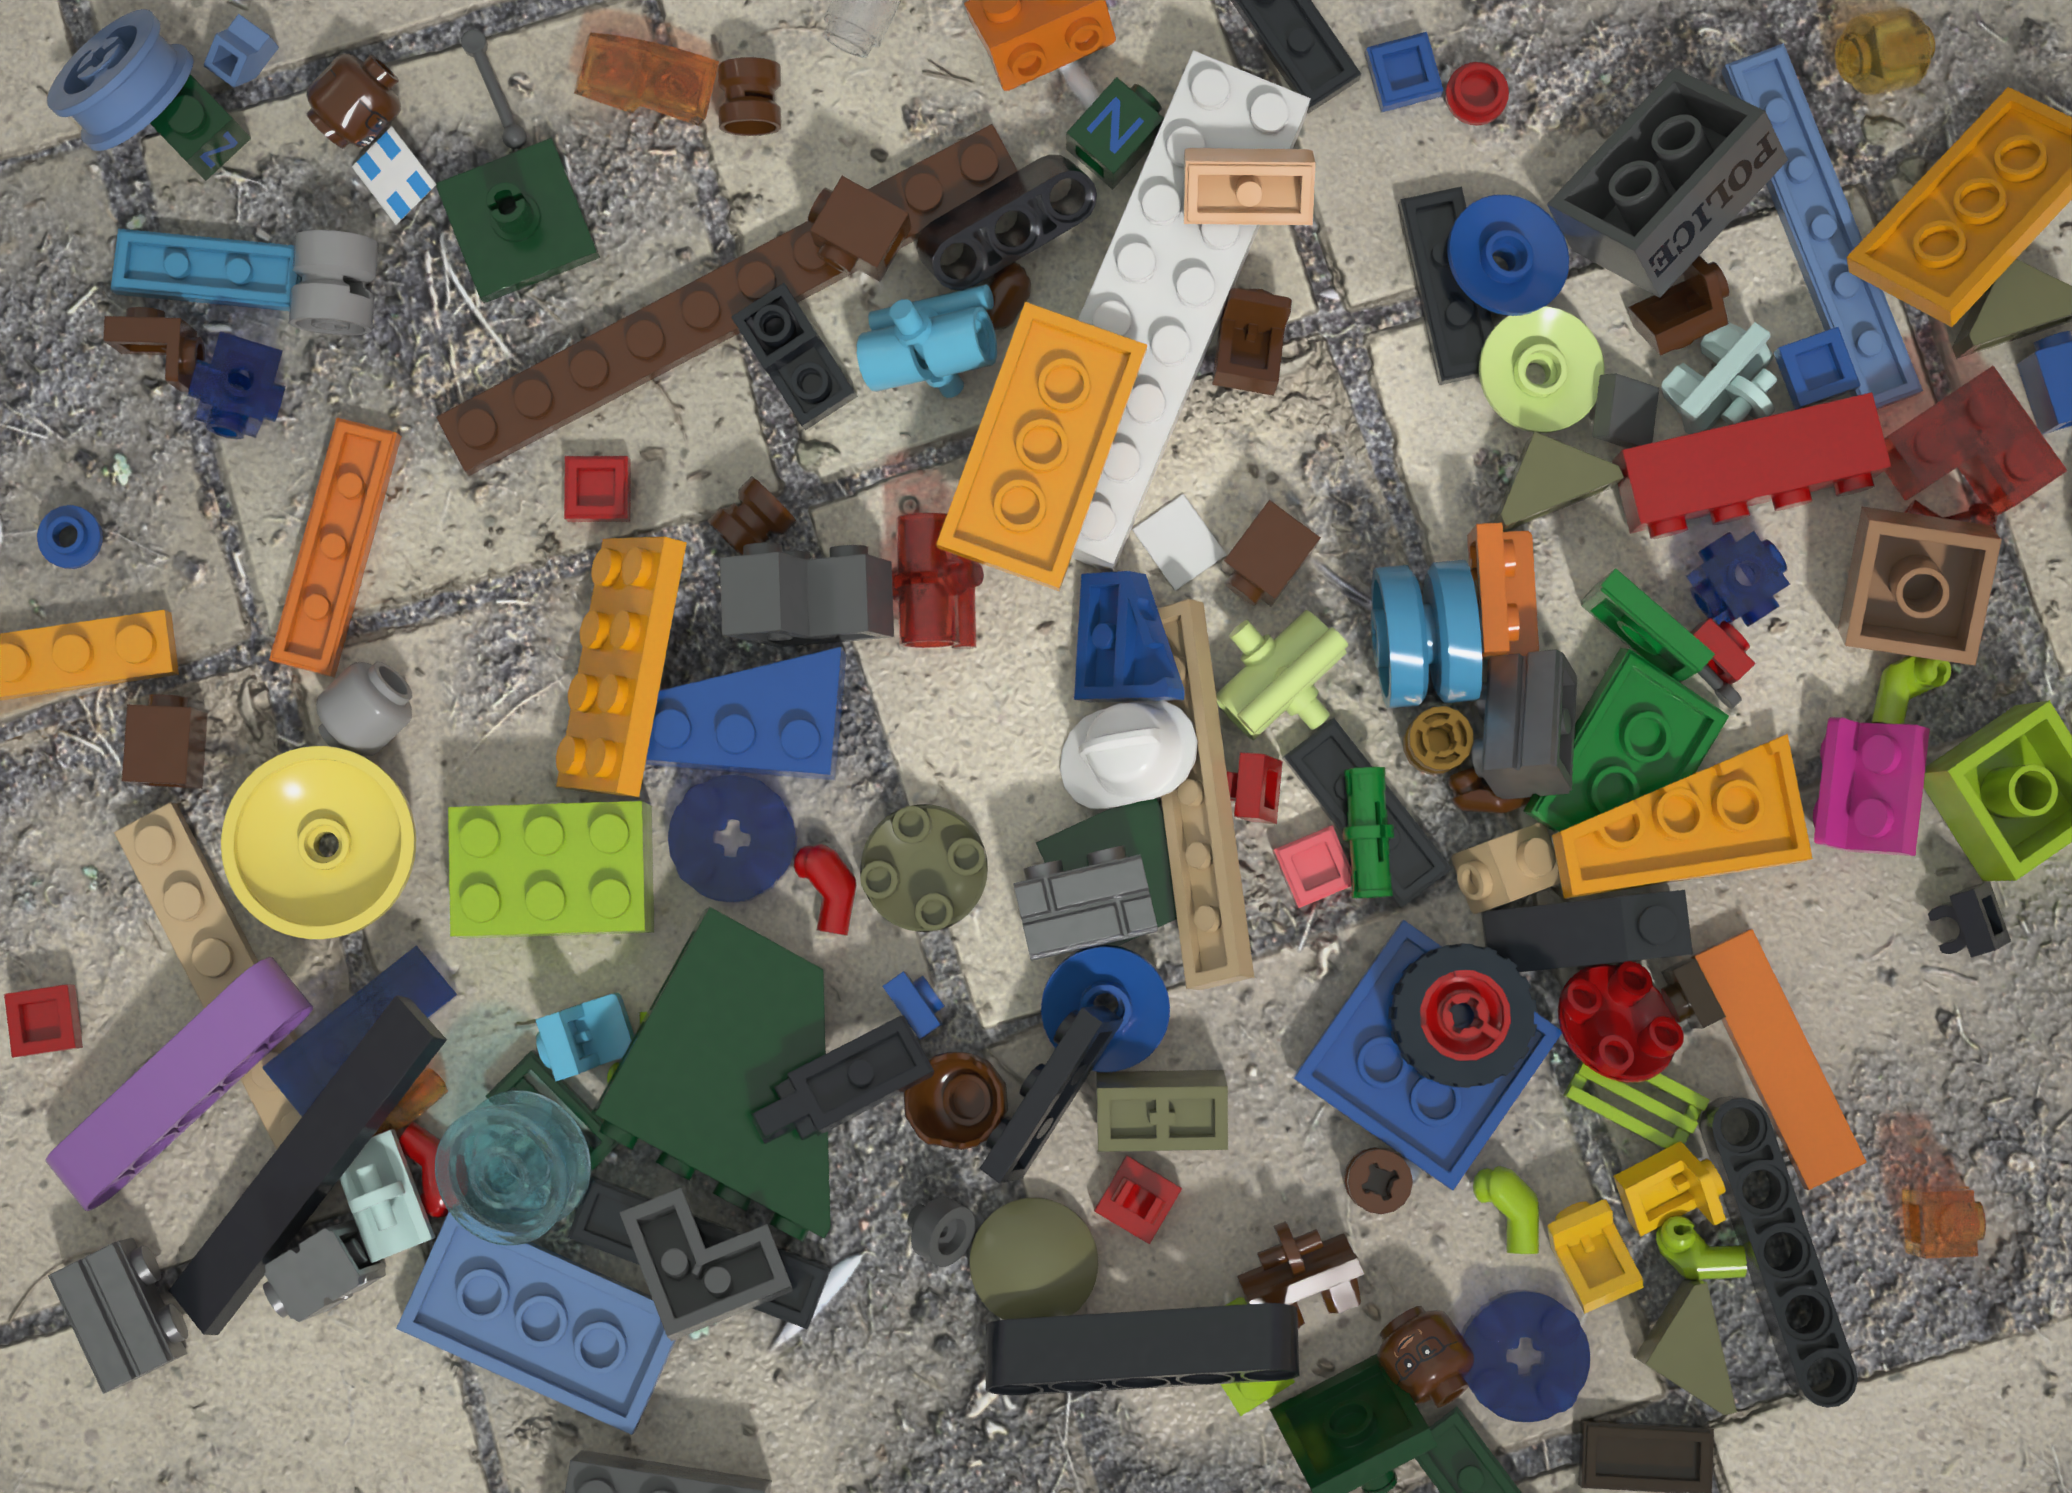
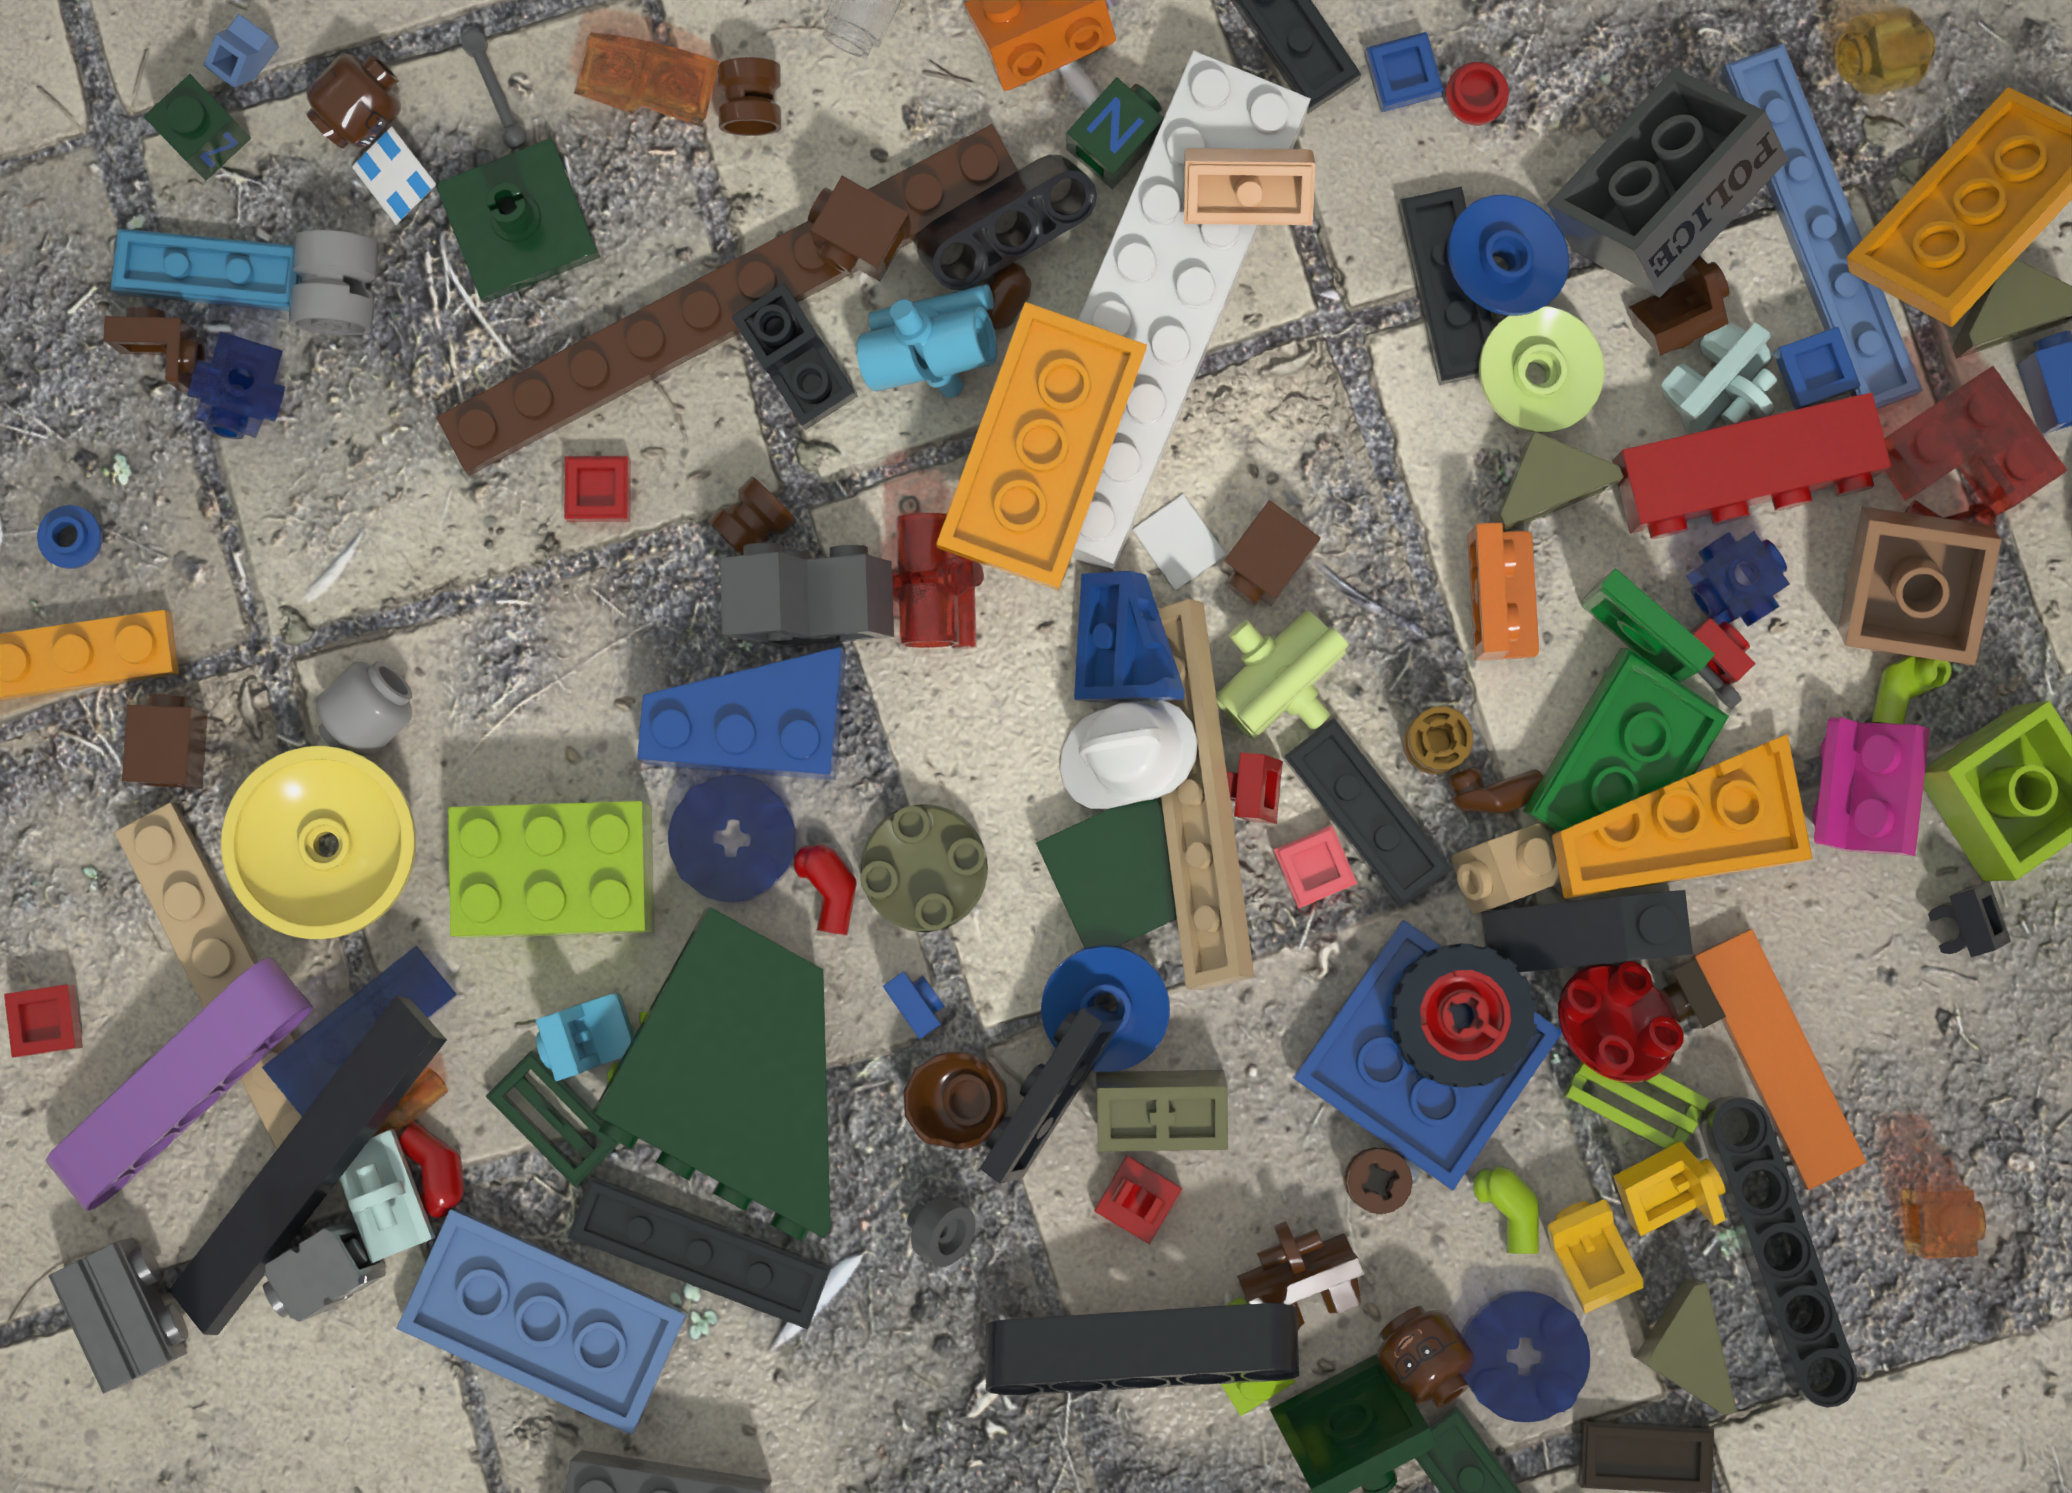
medium blue wheel [47,9,193,151] -> none
orange tile [269,417,402,678] -> none
clear light blue wheel [435,1090,591,1245] -> none
light orange plate [556,536,687,797] -> none
dark grey brick [619,1188,793,1341] -> none
black hinge [752,1015,934,1144] -> none
olive dish [970,1198,1098,1320] -> none
flat silver brick [1013,846,1158,961] -> none
reddish brown bracket [1212,288,1292,396] -> none
green pin [1343,767,1394,899] -> none
dark azure wheel [1371,559,1482,709] -> none
flat silver brick [1472,649,1577,799] -> none
dark grey tile [1592,373,1659,448] -> none
lime arm [1656,1216,1747,1280] -> none

